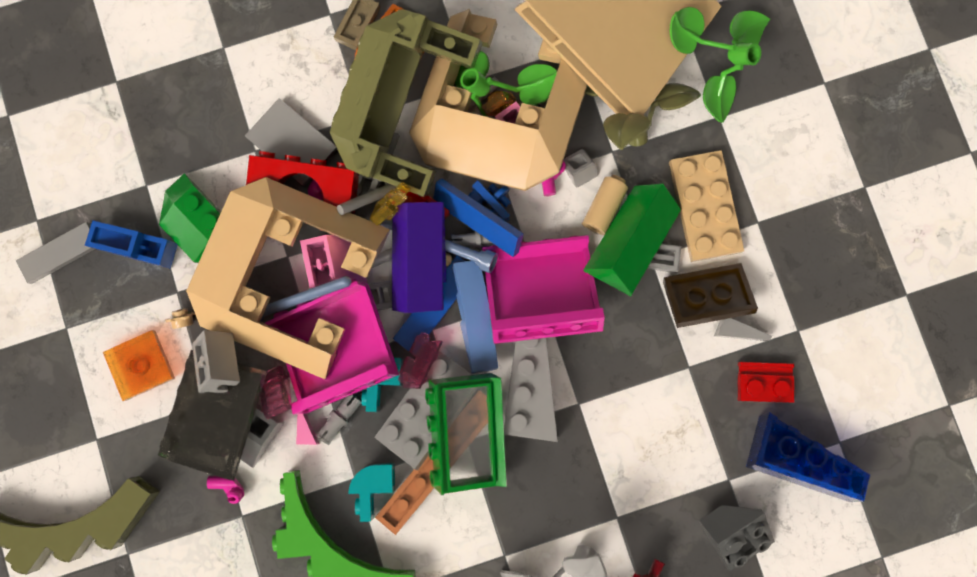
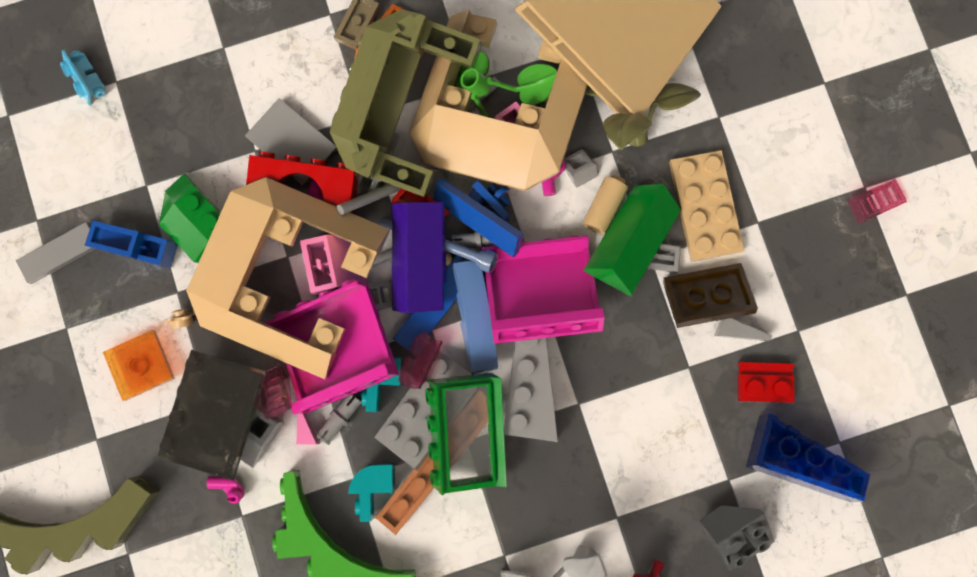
light grey hinge [192,330,240,393] -> none
sand blue piece [260,276,351,322] -> none
clear yellow plate [369,182,411,226] -> none
clear orange plate [481,90,520,116] -> none
bright green plant [669,7,770,123] -> none
none -> medium azure hinge [60,50,105,106]
none -> clear pink slope [847,179,907,224]

